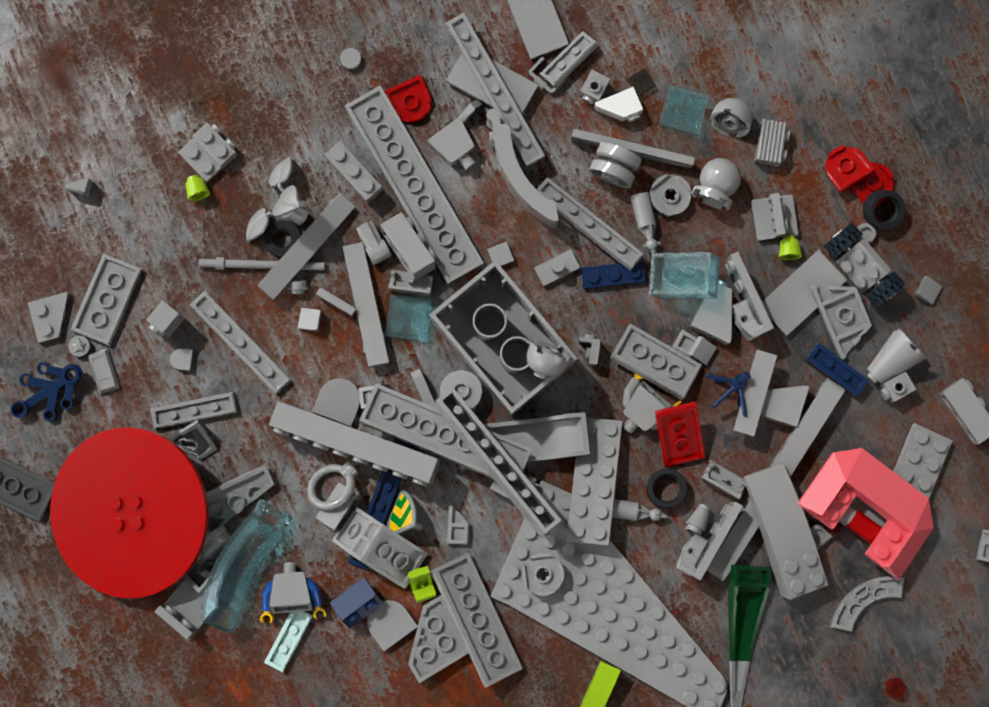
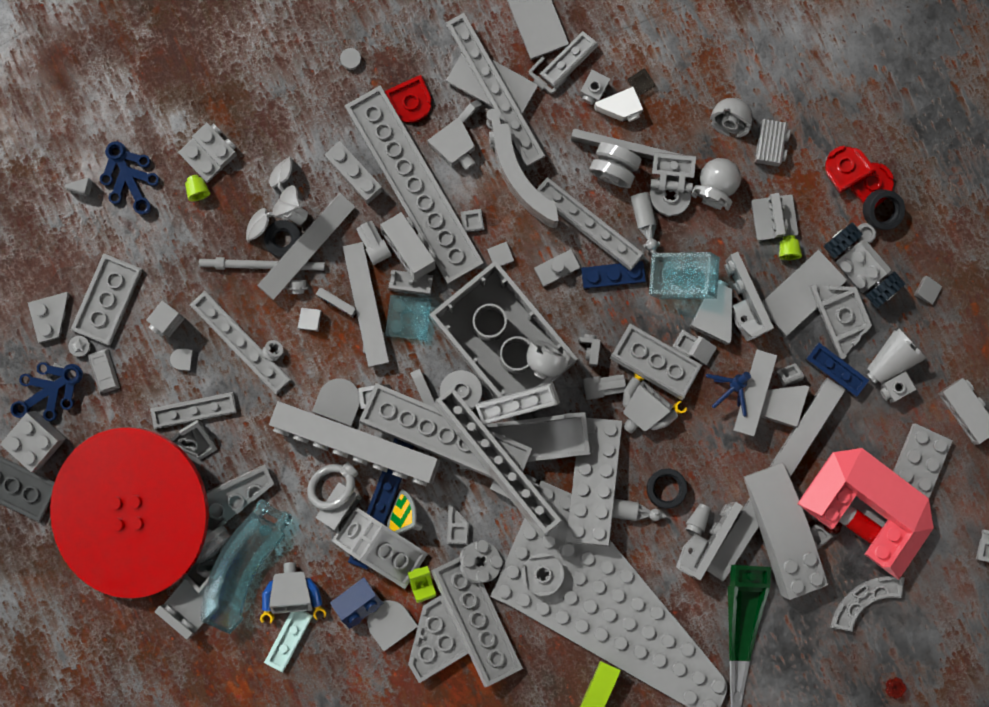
red tile [654,401,706,467] -> none
clear light blue plate [658,85,710,136] -> none
light grey hinge [700,460,746,499] -> none
none -> light grey brick [0,411,66,472]
none -> dark blue plant [100,141,160,215]
none -> light grey bush [262,340,283,362]
none -> light grey plate [459,540,503,583]
none -> light grey tile [461,209,484,233]
none -> light grey tile [475,382,560,425]
none -> light grey piece [583,375,626,400]
none -> light grey plate [650,152,696,193]
none -> light grey slope [777,363,804,388]

